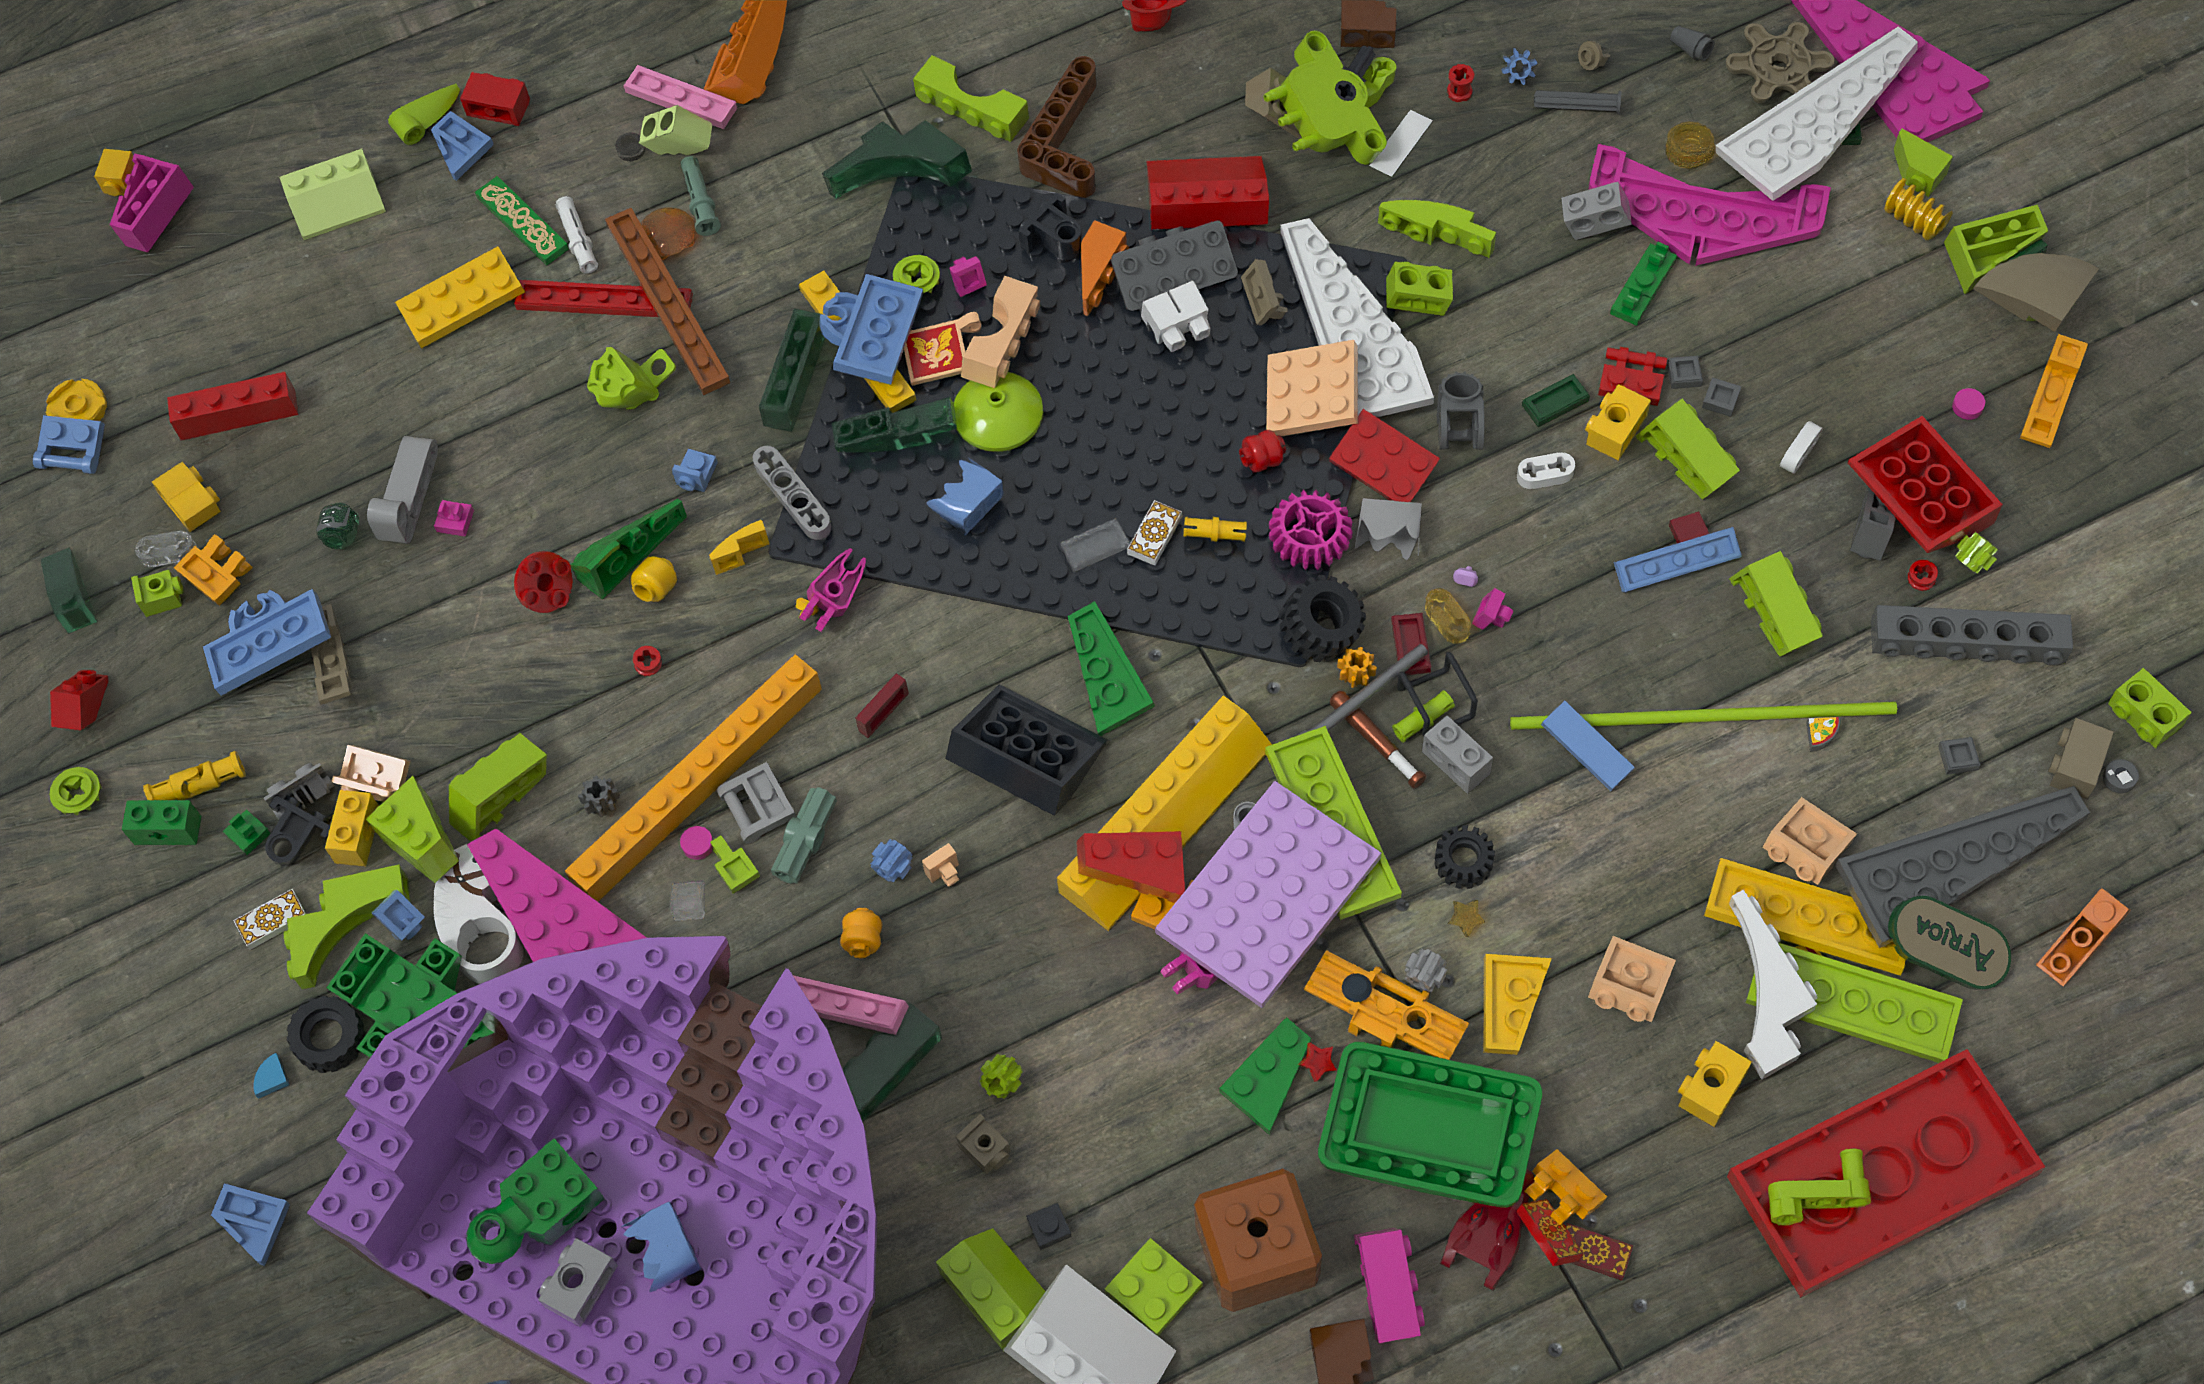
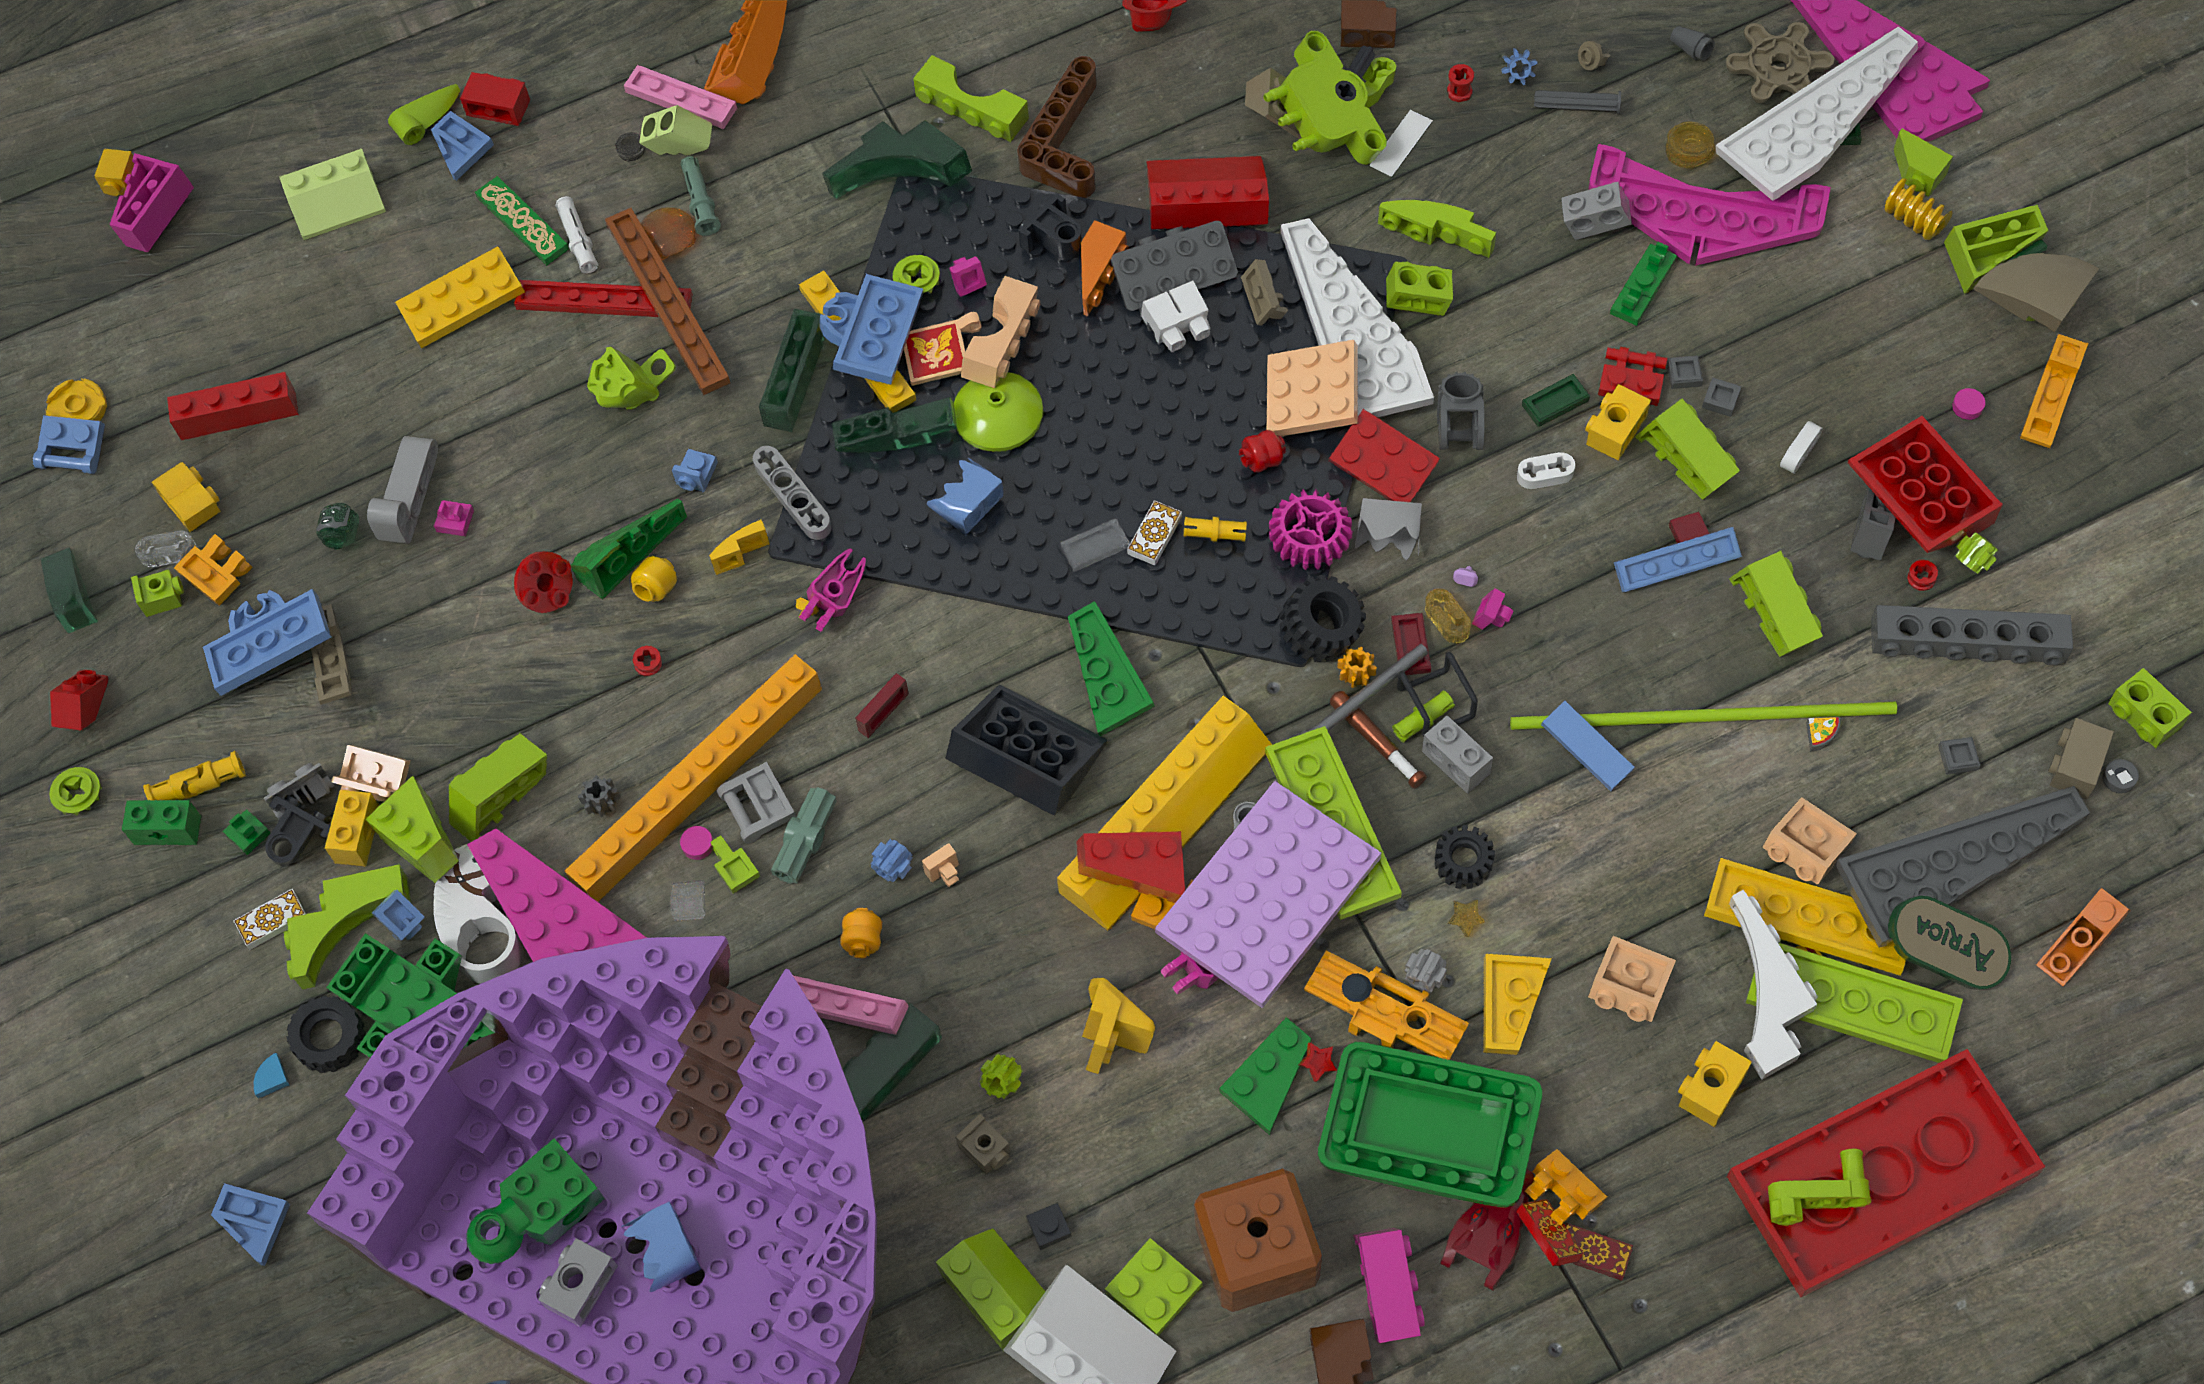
none -> yellow piece [1082,978,1155,1074]

